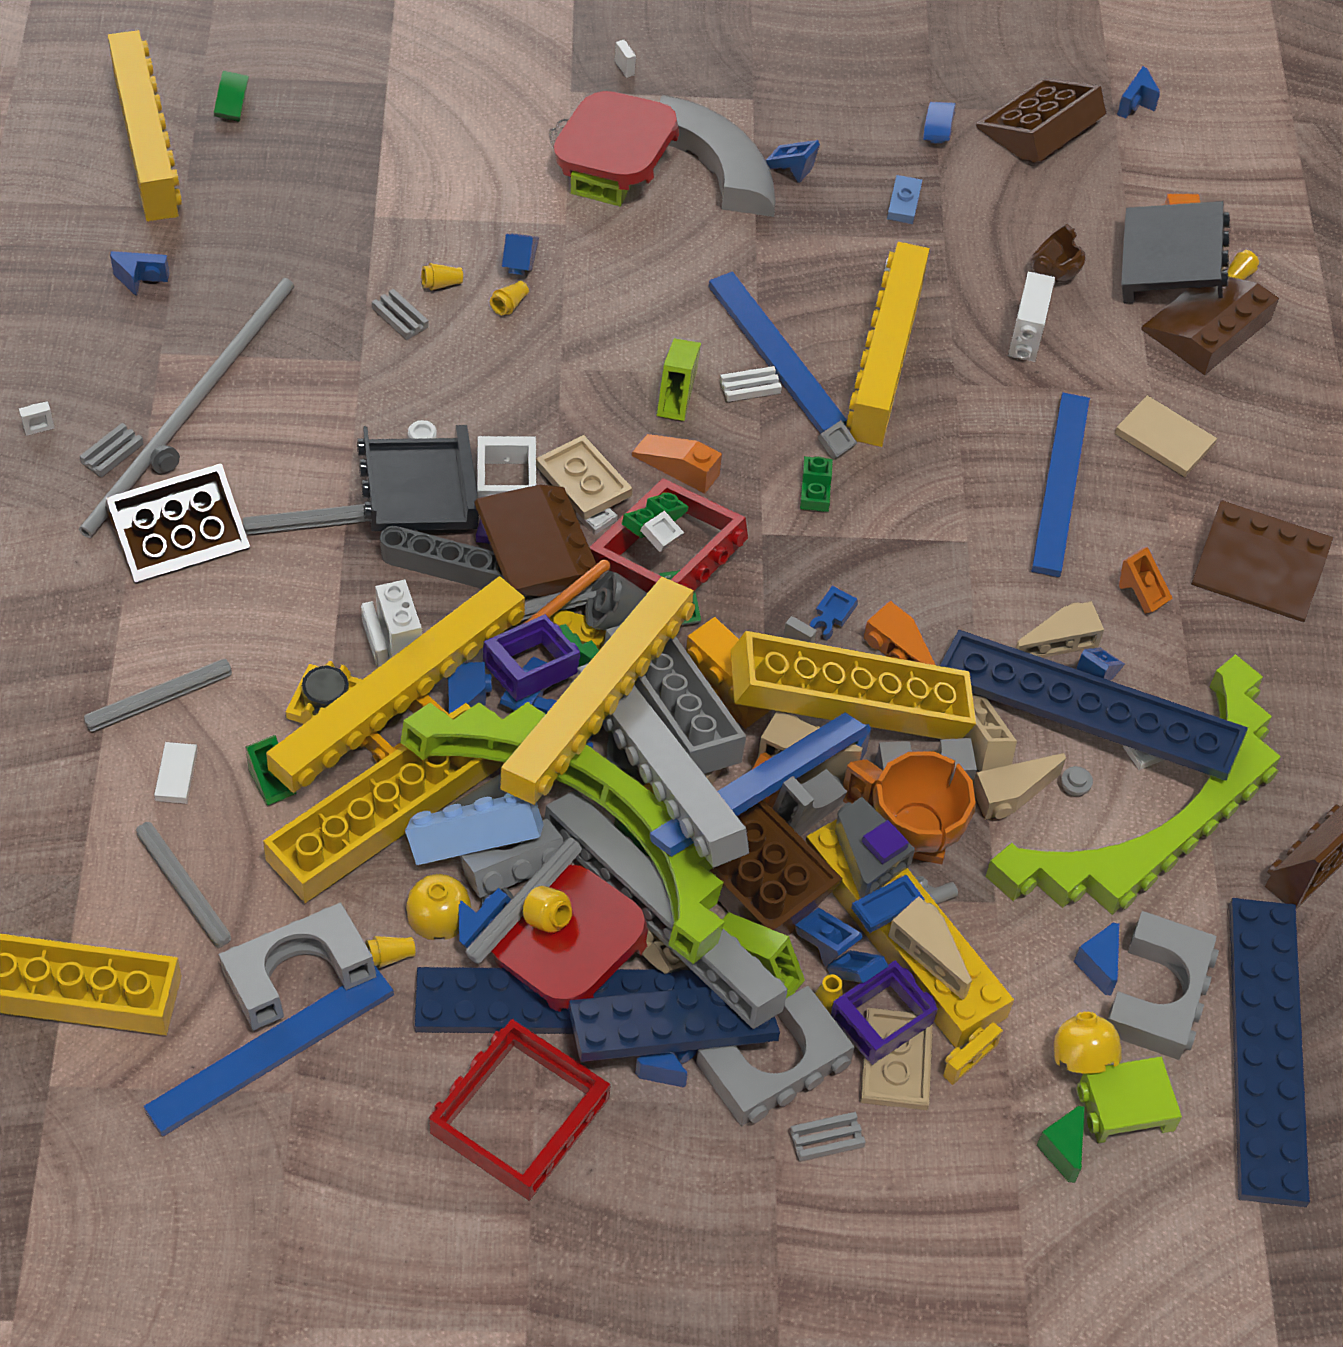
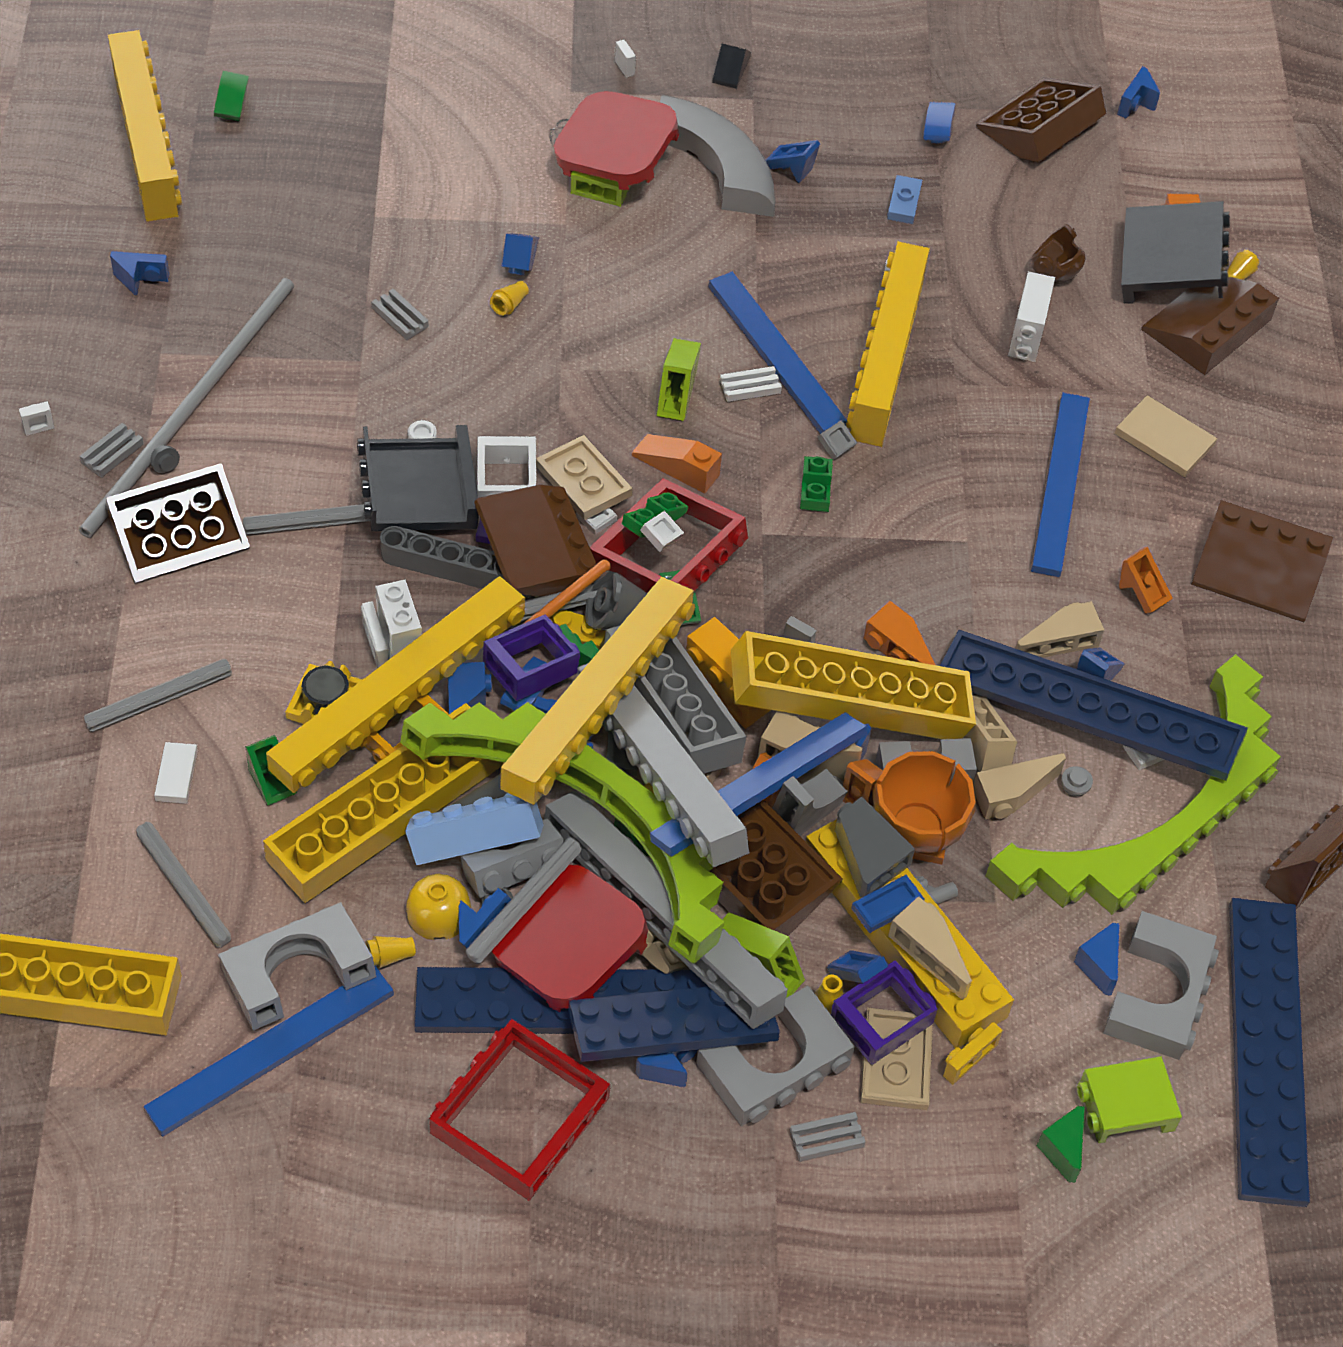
yellow cone [421,263,463,291] -> none
yellow head [523,886,572,933] -> none
blue slope [795,907,863,966] -> none
blue plate [810,586,858,640] -> none
dark purple tile [862,820,909,865] -> none
yellow cylinder [1054,1011,1122,1074] -> none
none -> black slope [712,43,751,89]

